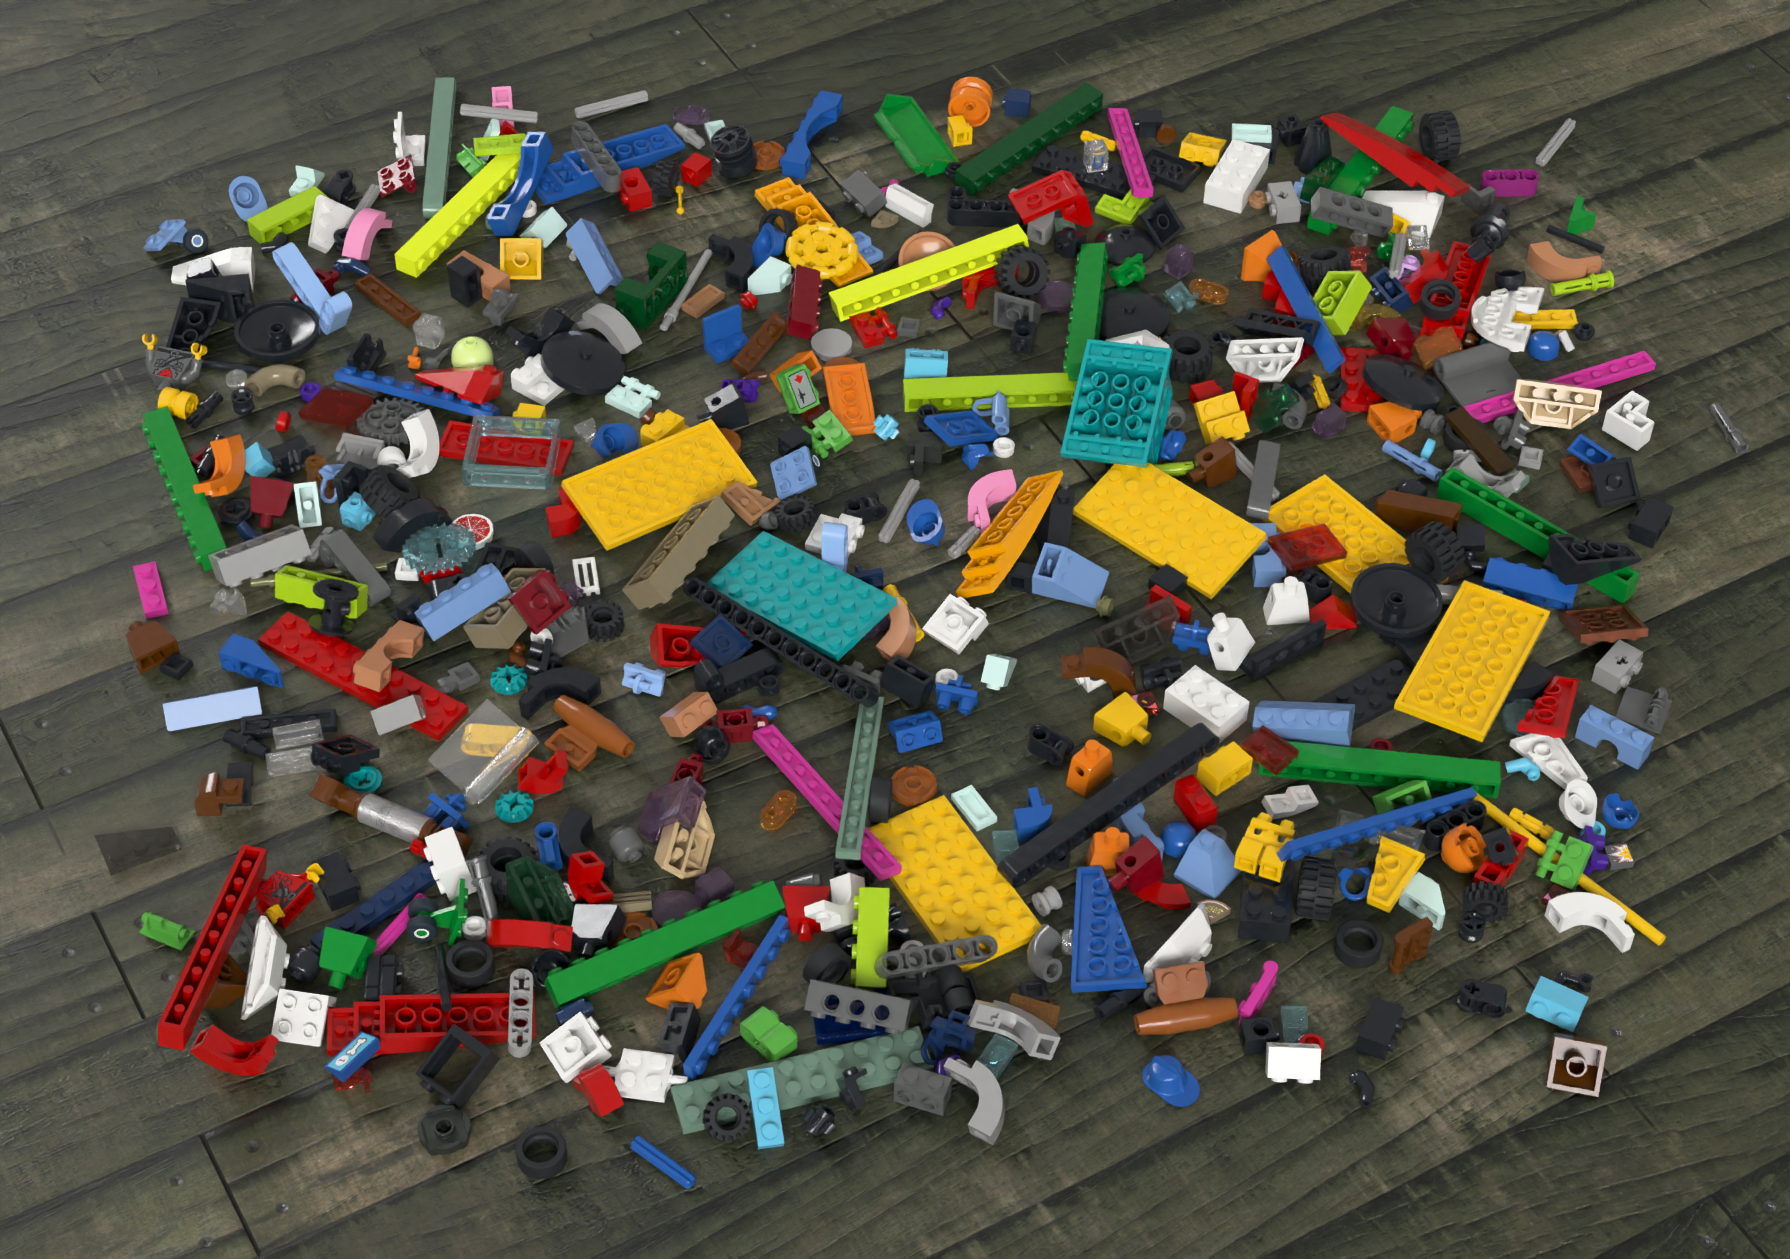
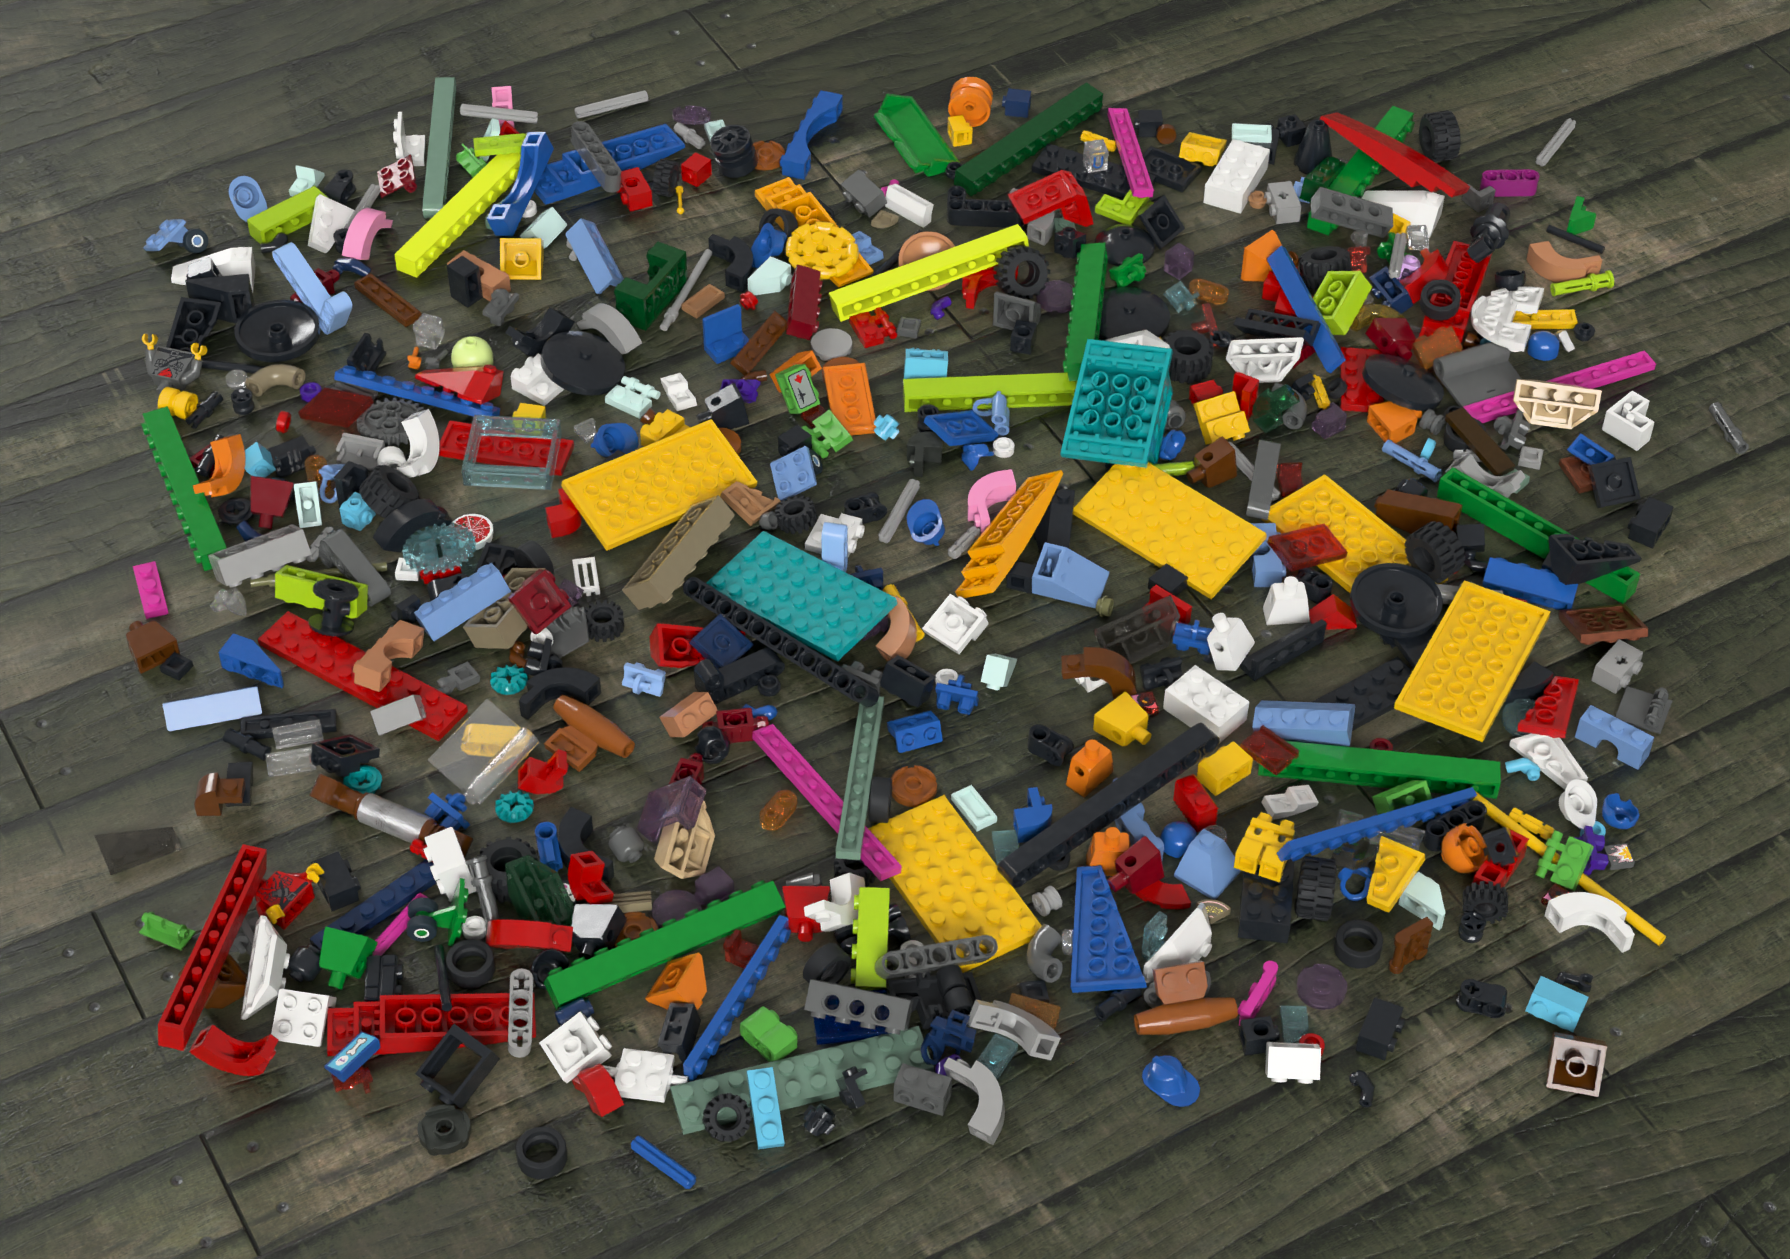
none -> white slope [660,373,697,411]
none -> clear light blue plate [1141,911,1168,961]
none -> clear red tile [1191,303,1218,347]
none -> clear red slope [1276,462,1303,498]
none -> clear purple tile [1296,964,1347,1010]

